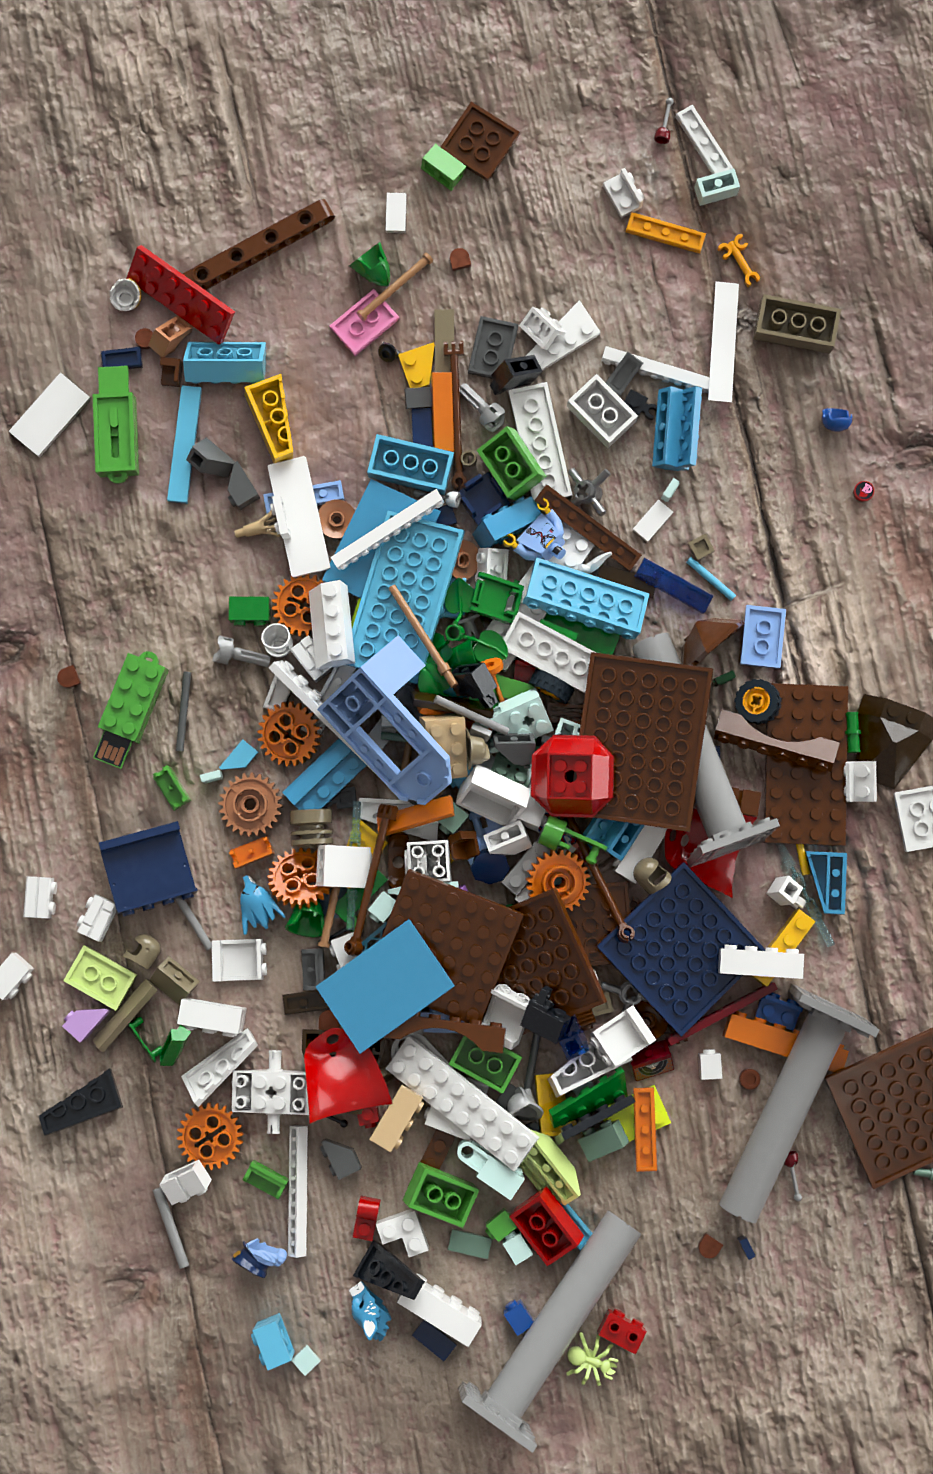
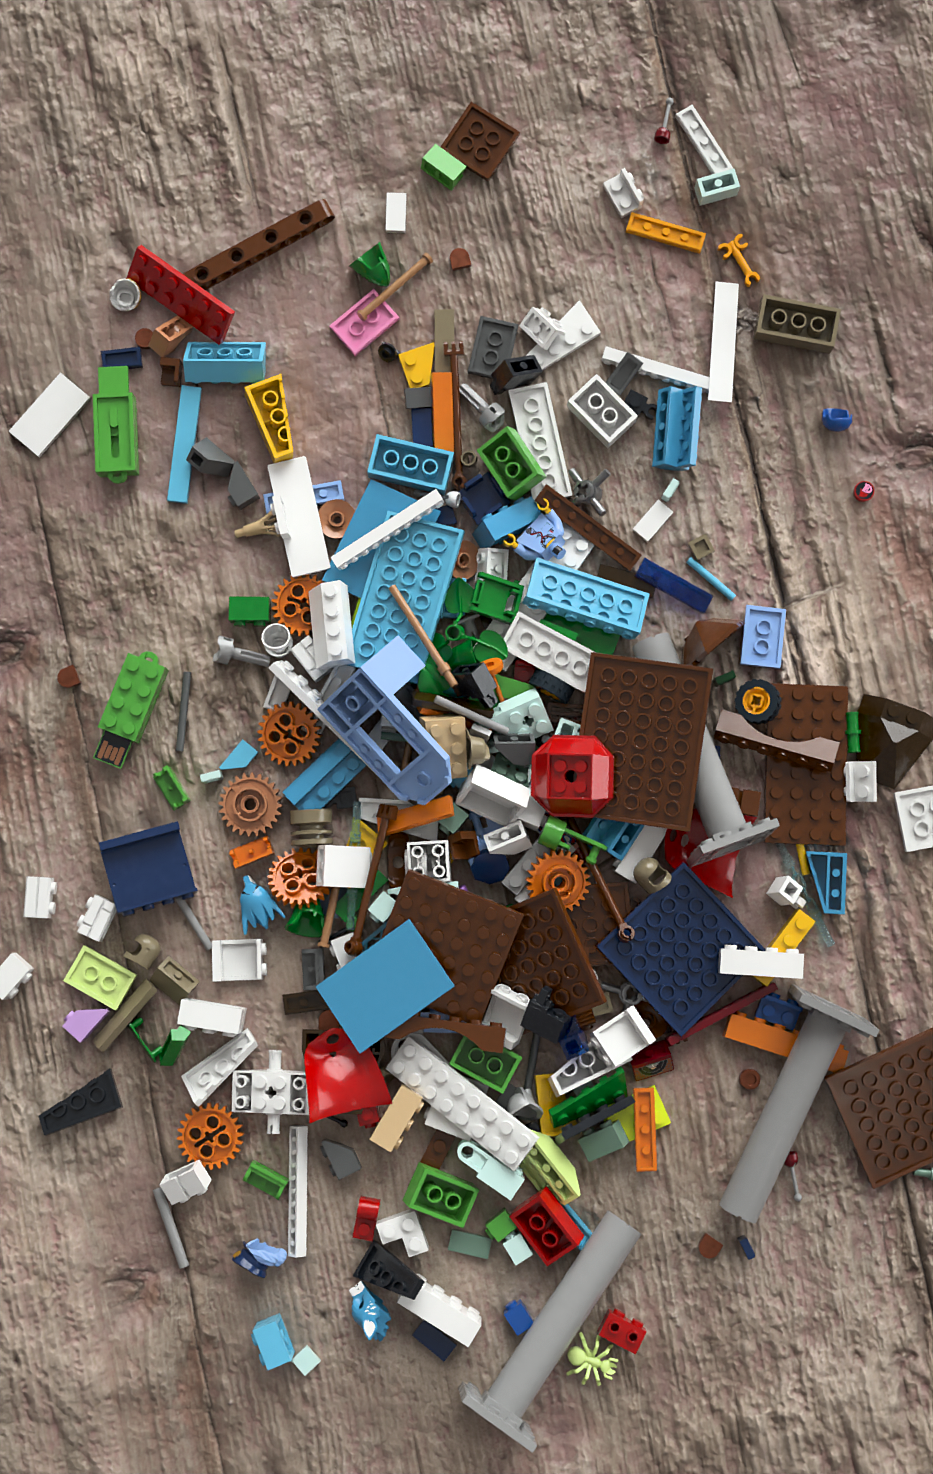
white bar [577,552,612,574] -> none
white brick [698,1049,722,1080] -> none

